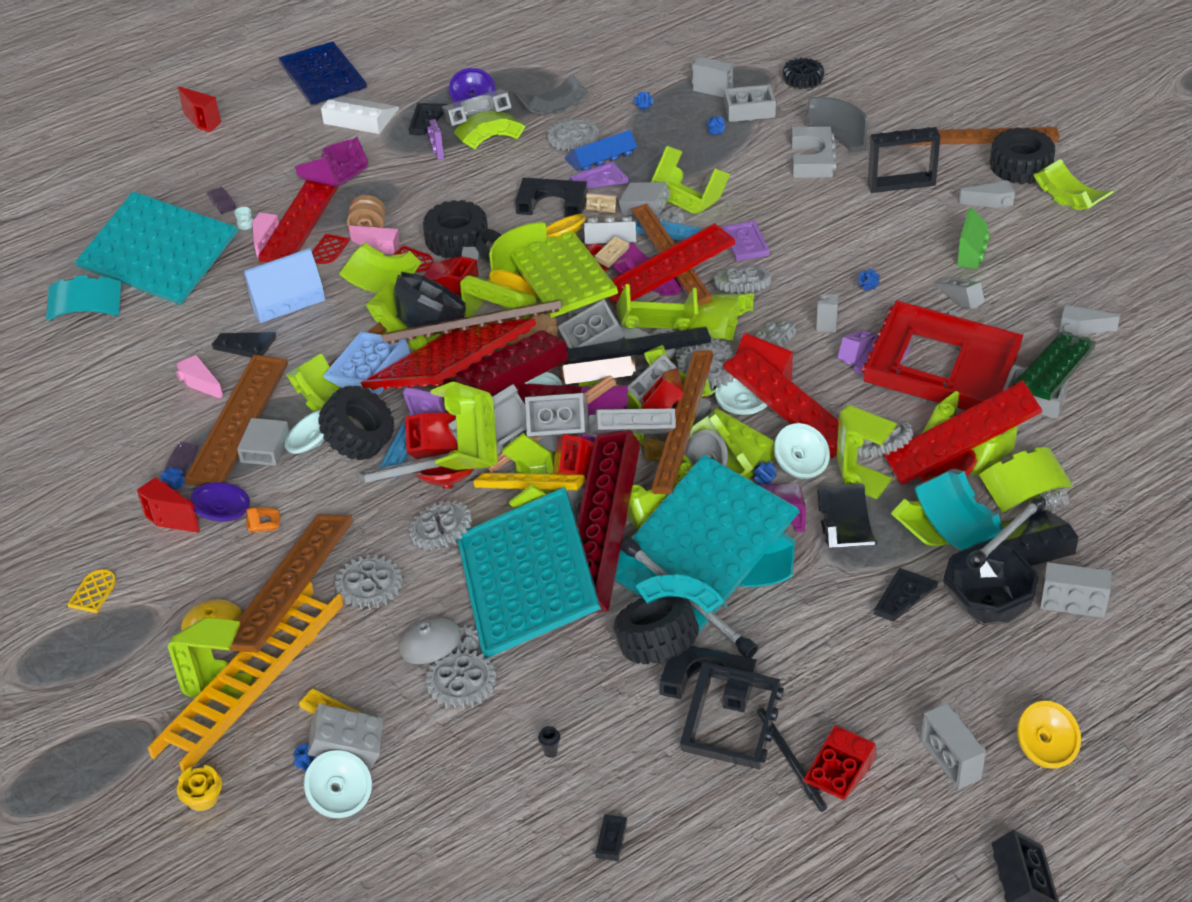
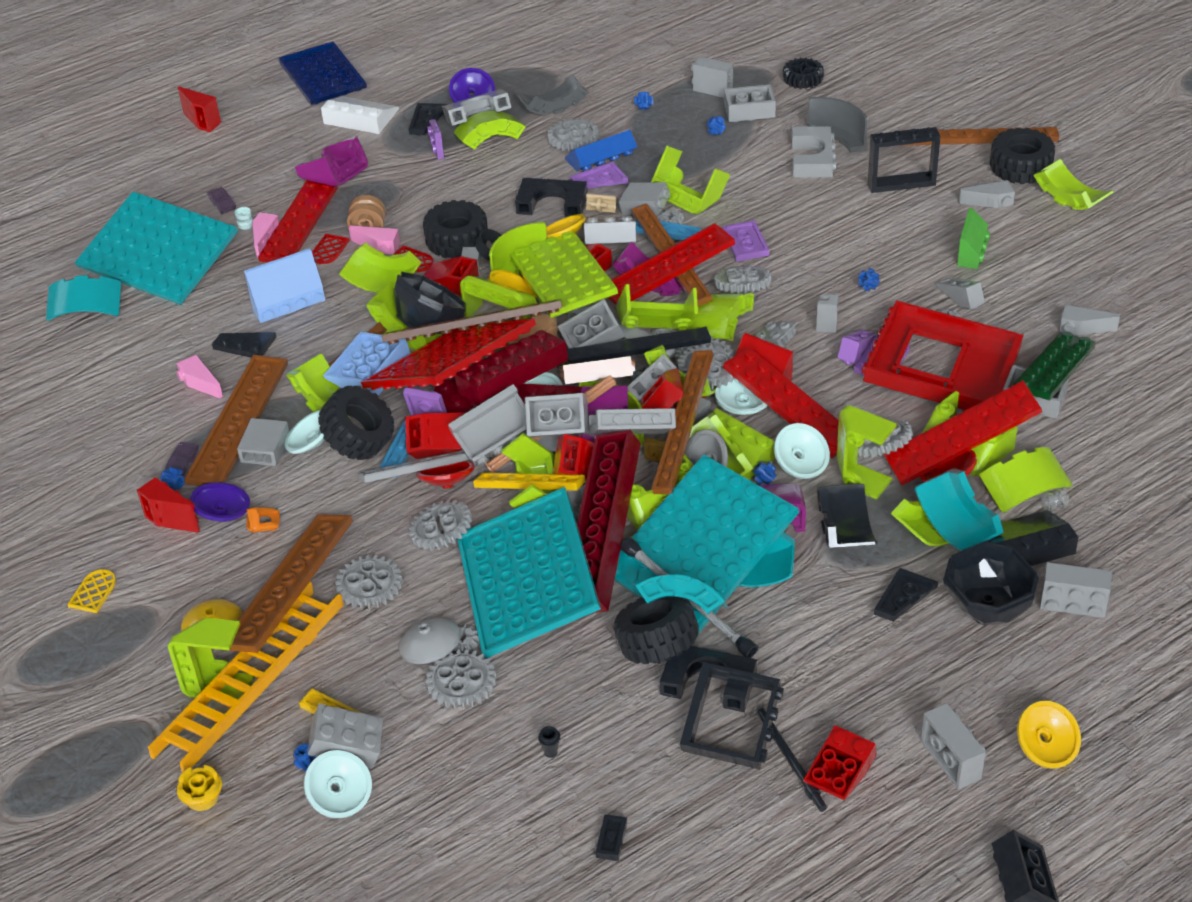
lime windscreen [431,381,498,470] -> none
tan plate [595,236,629,268] -> none
hose [966,495,1046,570] -> none

